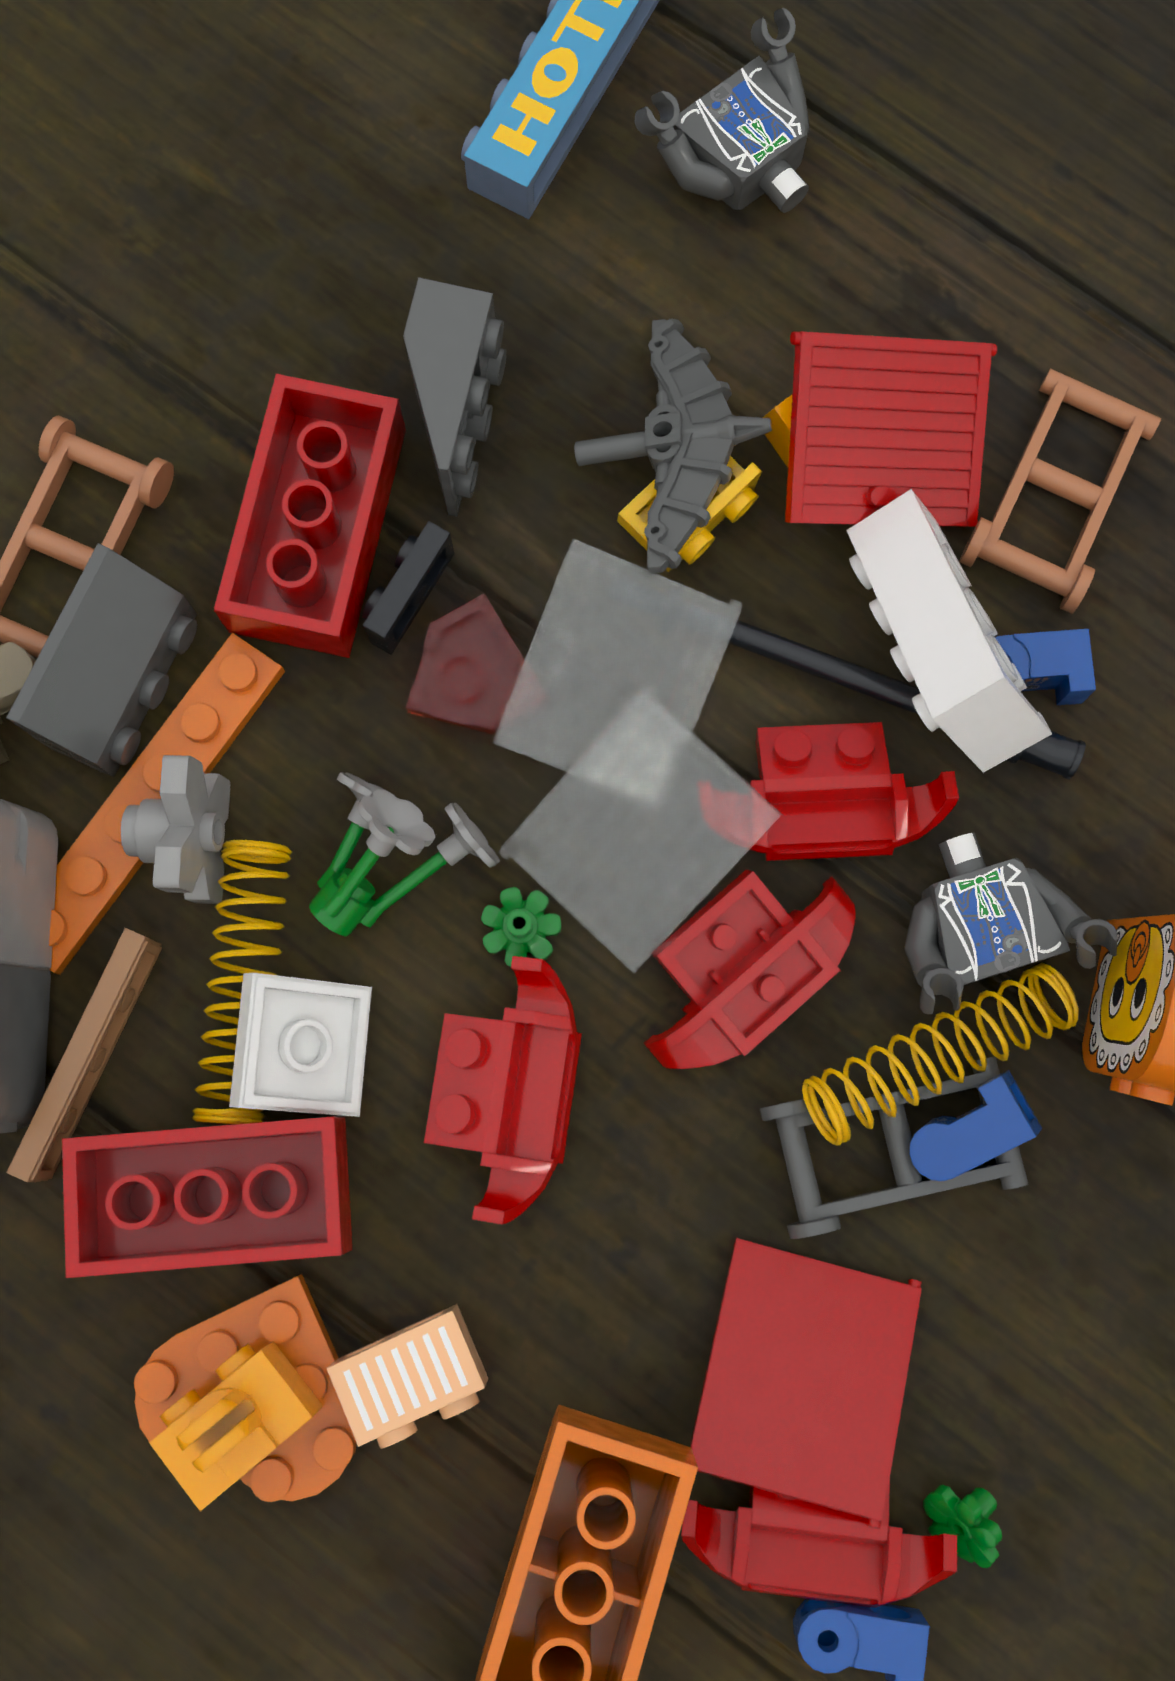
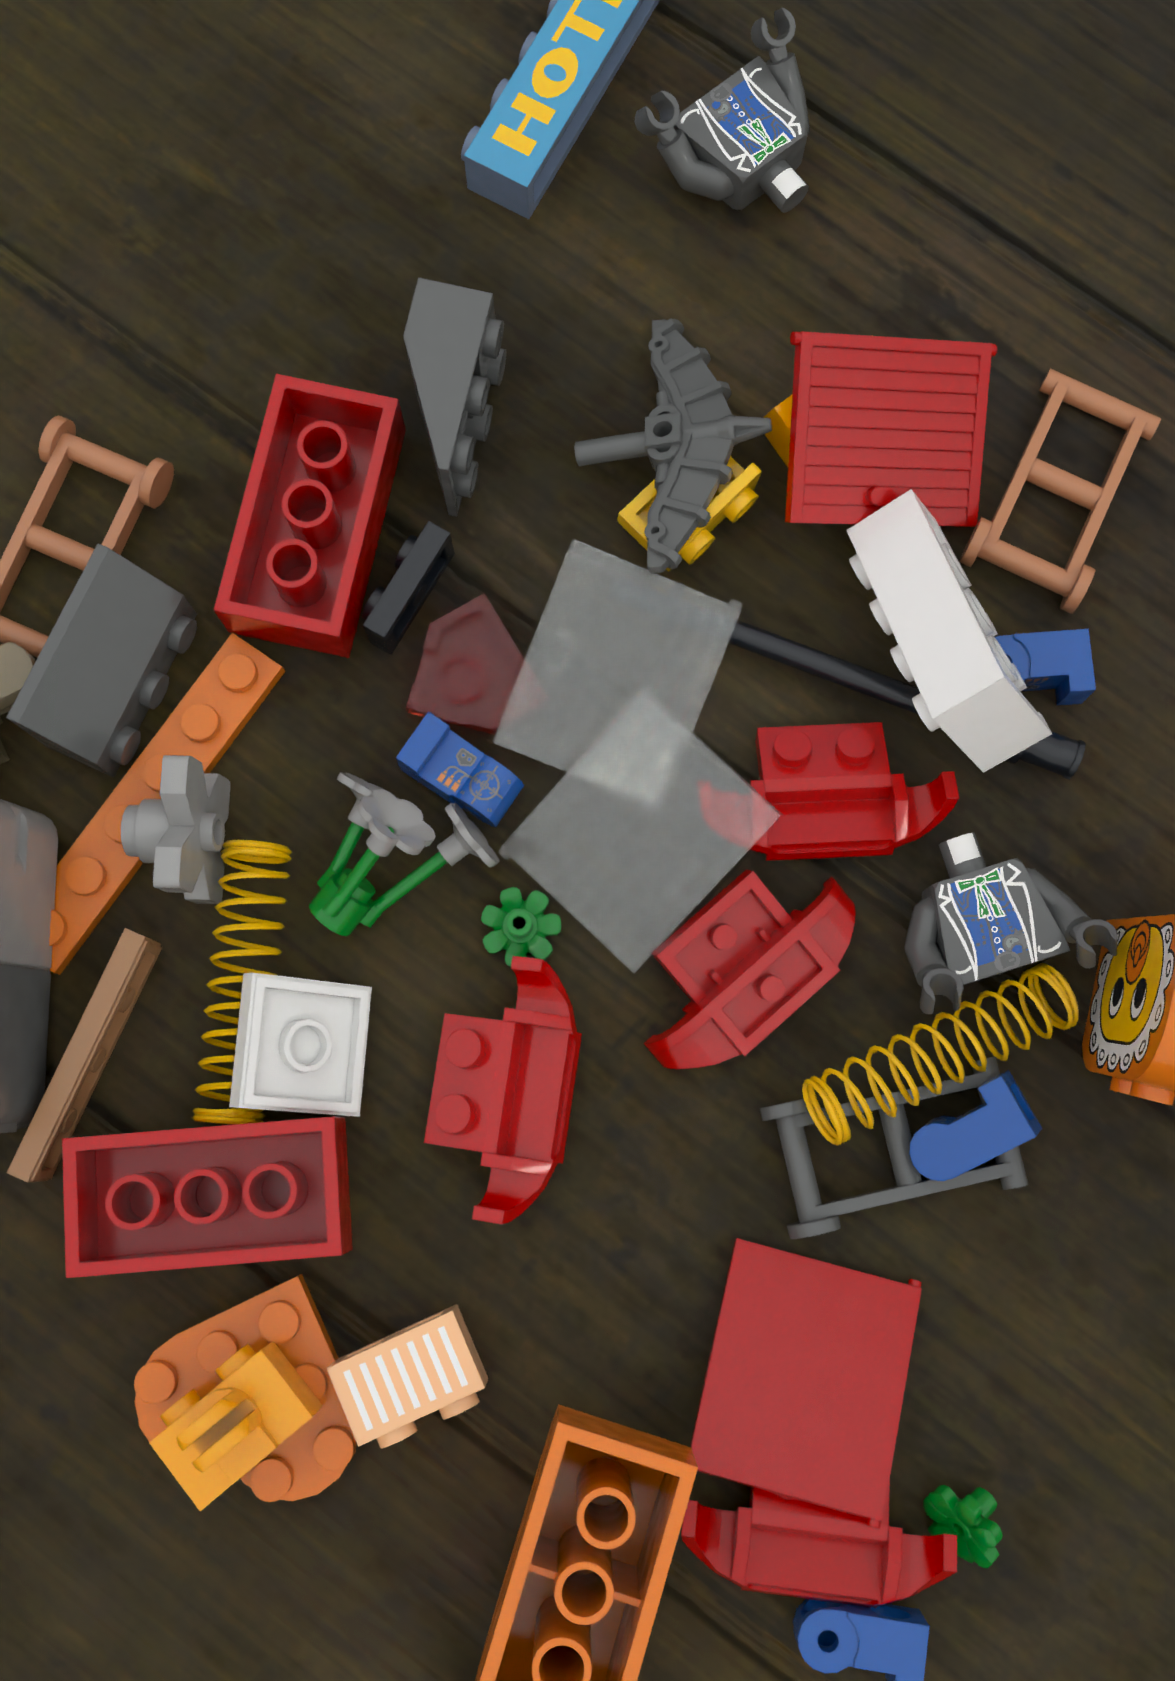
none -> blue leg [396,711,524,827]

